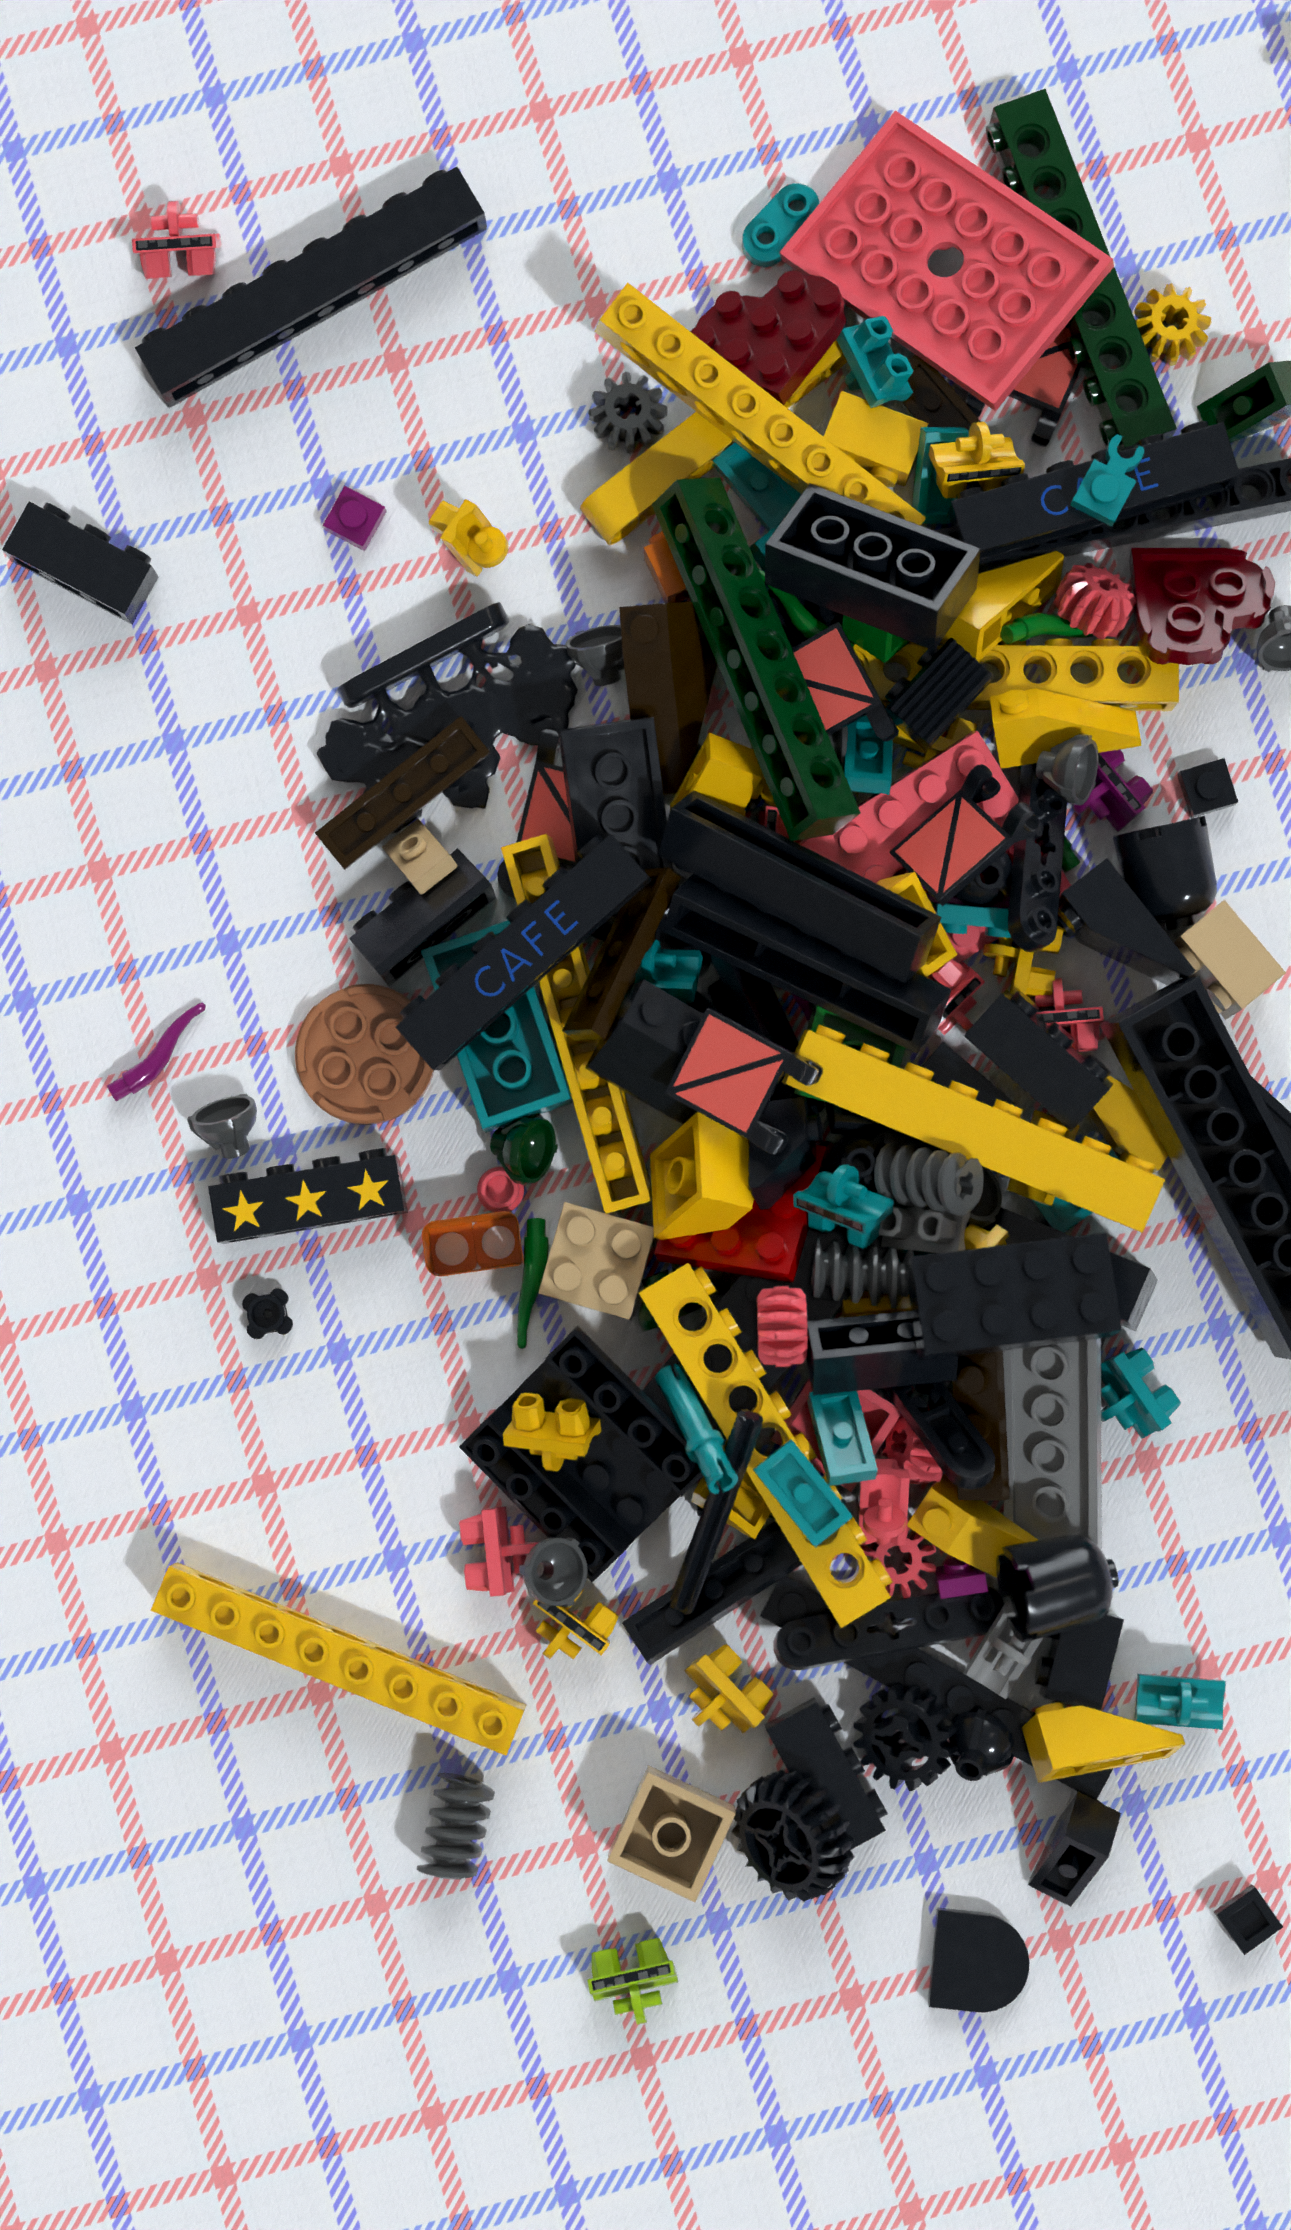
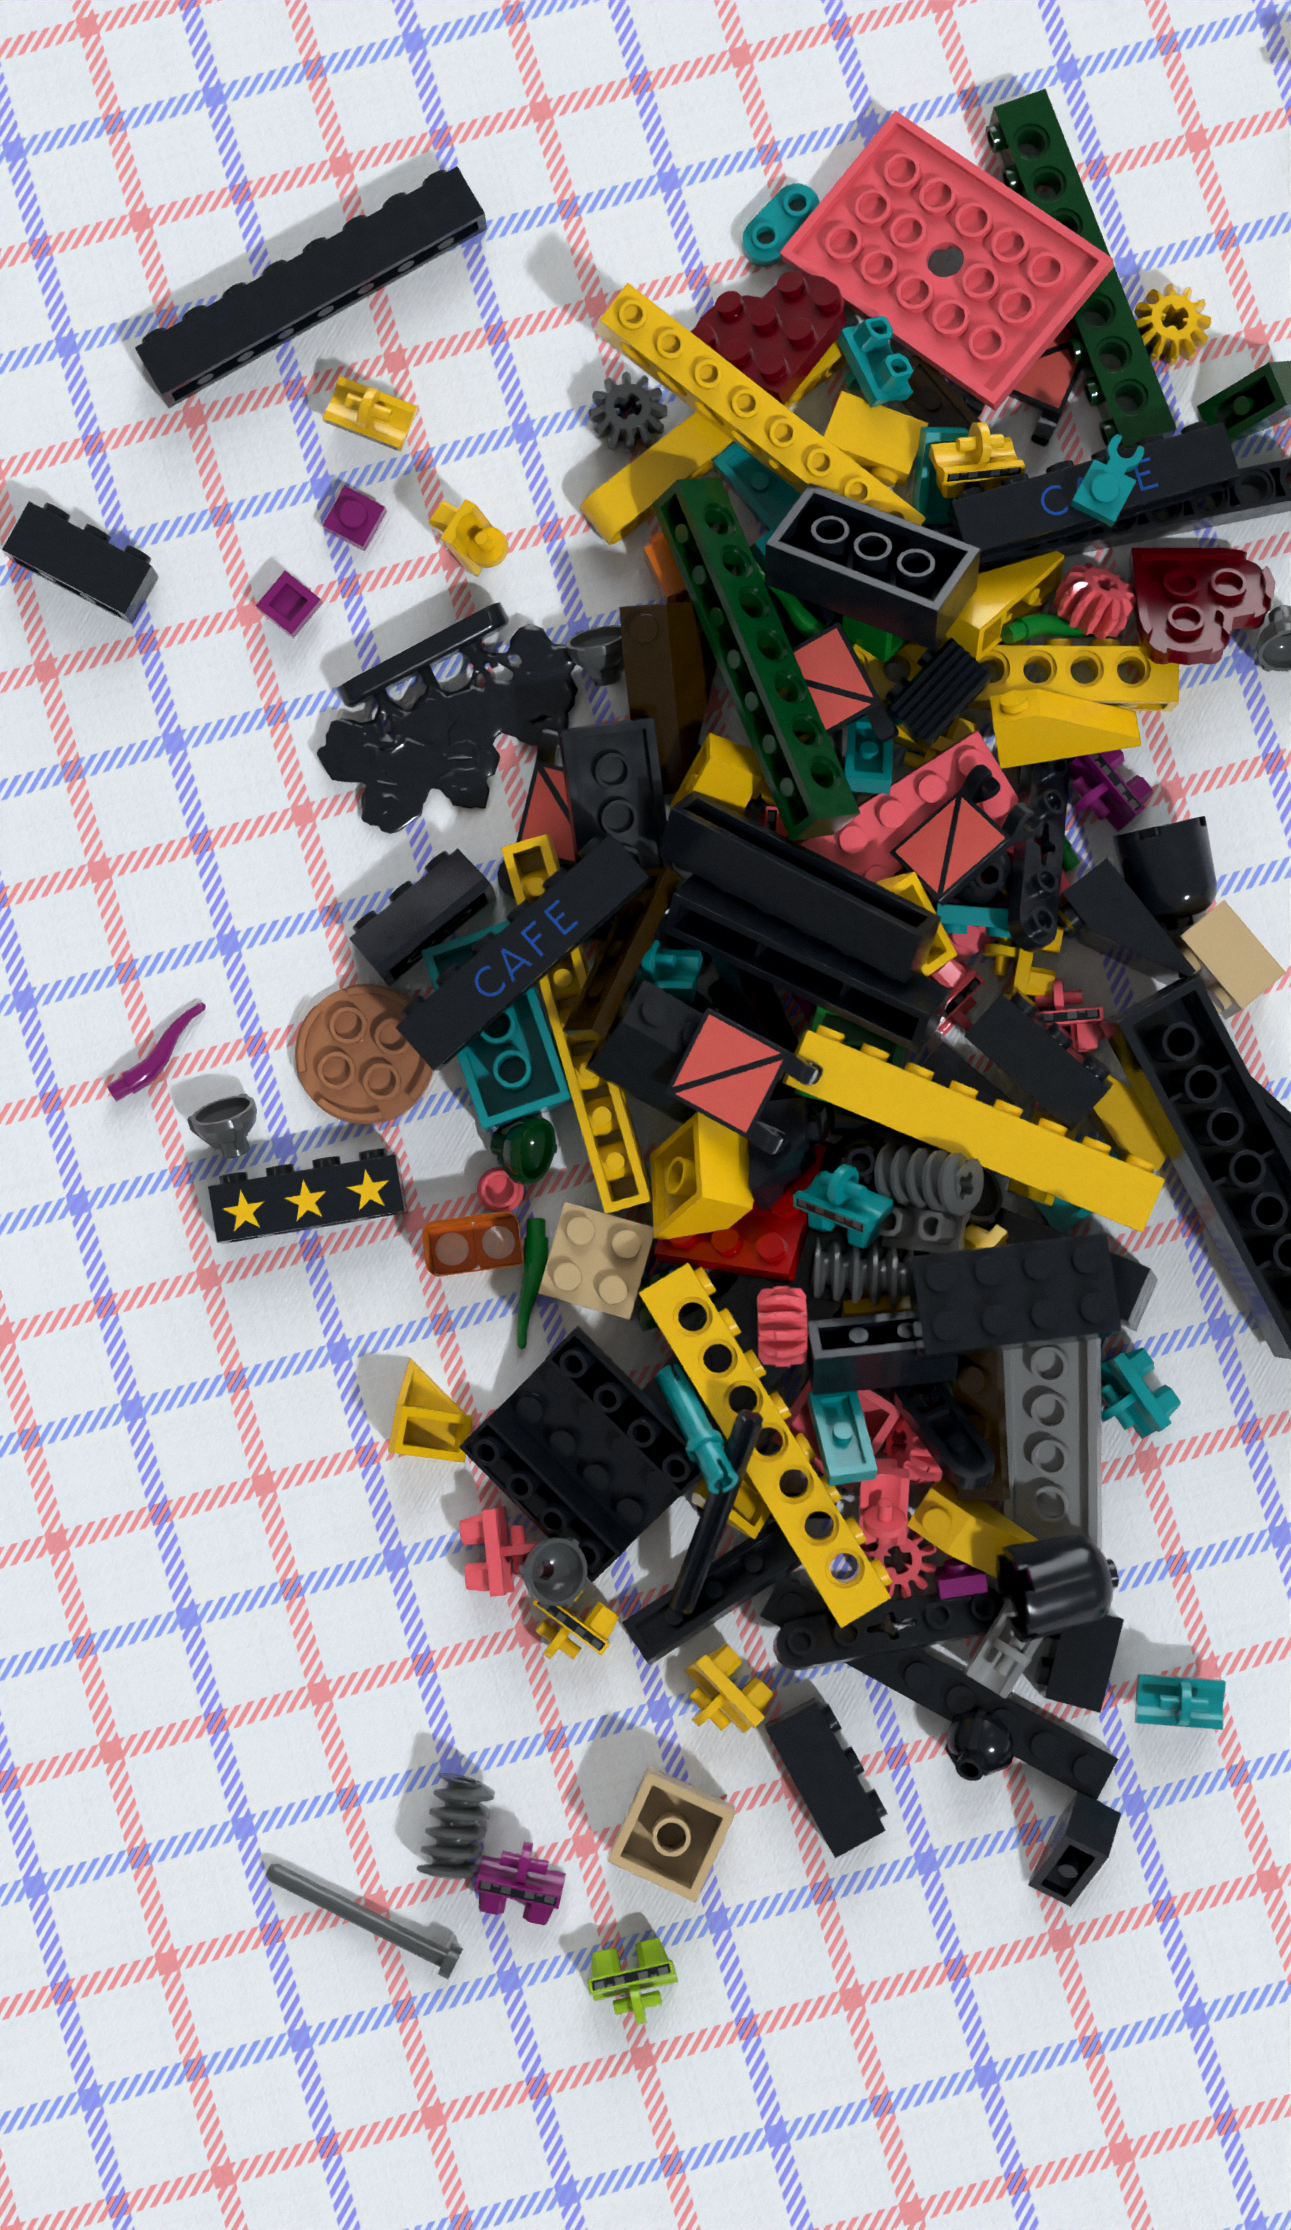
coral hips [132,201,221,279] -> none
yellow brick [150,1562,527,1756] -> none
black plate [242,1288,293,1339] -> none
dark brown plate [315,716,491,870] -> none
tan plate [382,819,458,894] -> none
yellow hips [503,1392,601,1471] -> none
black gear [731,1769,855,1902] -> none
teal plate [753,1439,853,1547] -> none
black gear [853,1683,957,1791] -> none
black tile [928,1907,1029,2013] -> none
yellow slope [1022,1702,1185,1783] -> none
dark grey piece [1036,734,1098,805] -> none
black plate [1177,758,1238,818] -> none
black plate [1213,1884,1283,1955] -> none
none -> magenta plate [256,571,323,639]
none -> dark grey bar [265,1864,463,1979]
none -> yellow hips [322,376,418,452]
none -> yellow slope [388,1358,473,1463]
none -> magenta hips [474,1841,566,1925]

